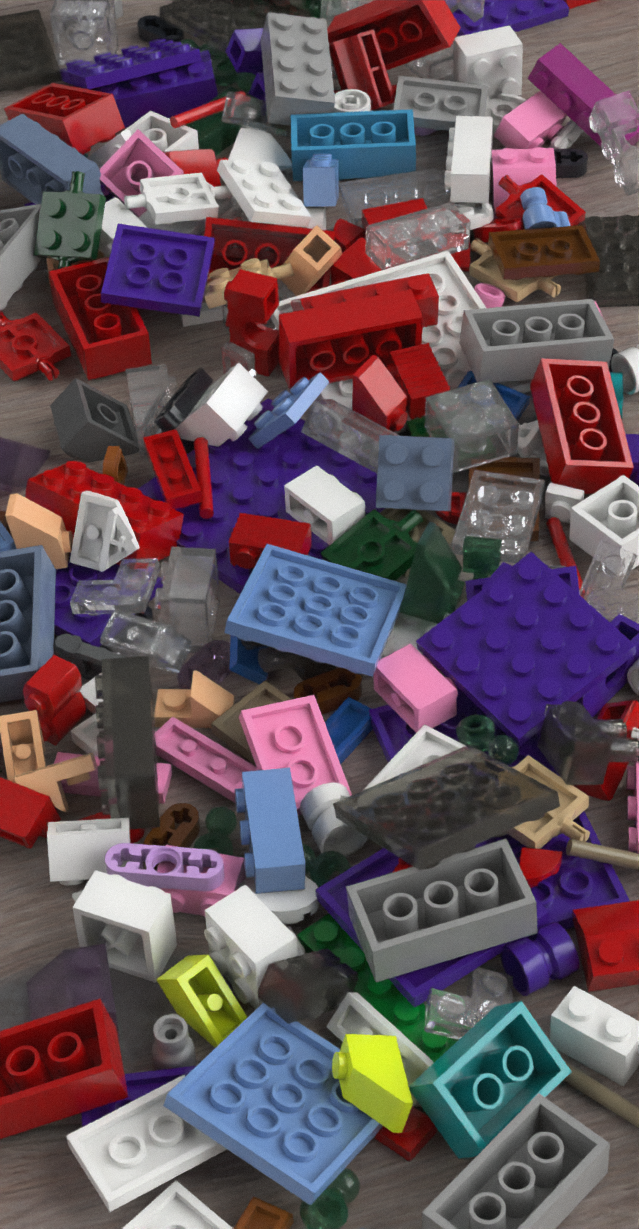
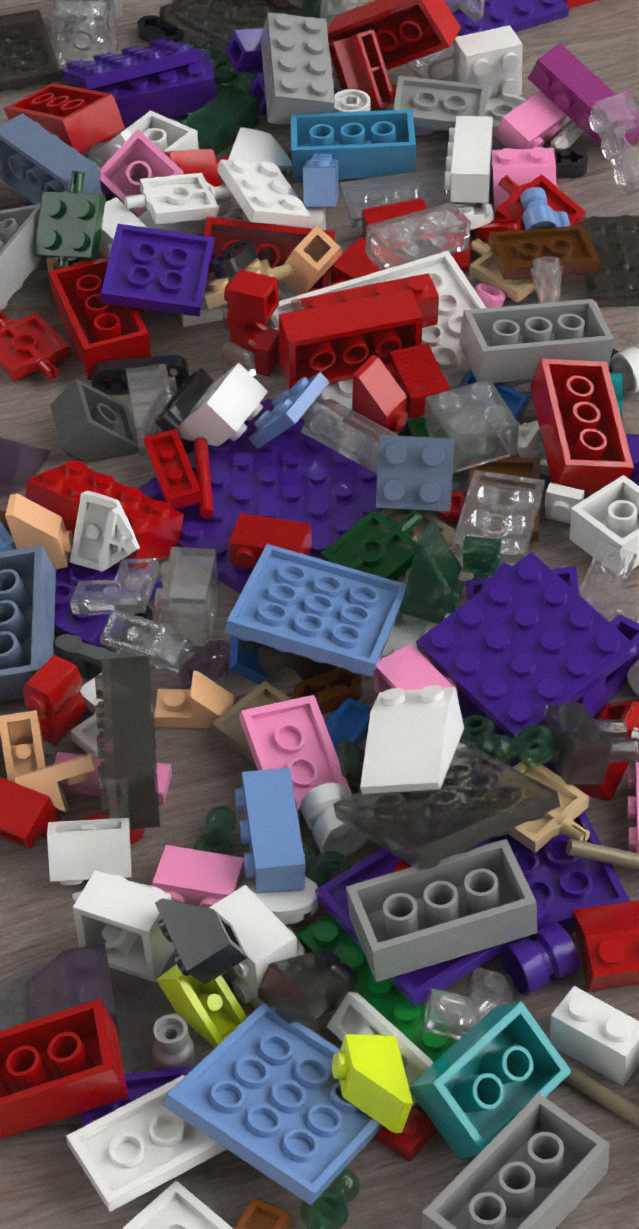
dark orange tile [103,446,128,485] -> none
lavender beam [105,843,225,891] -> none
reddish brown beam [143,803,200,870] -> none
bright pink plate [147,717,258,803] -> none
red bar [170,91,247,128] -> none
clear panel [221,92,289,137] -> none
white brick [284,465,366,545] -> none
red tile [333,218,365,252] -> none
red tile [519,847,563,888] -> none
red bar [546,517,588,600] -> none
none -> black beam [92,355,189,395]
none -> black slope [155,898,248,985]
none -> black beam [210,239,258,279]
none -> clear green tile [336,739,365,787]
none -> white slope [360,685,464,794]
none -> clear green plate [482,725,556,767]
none -> clear cone [530,257,563,303]

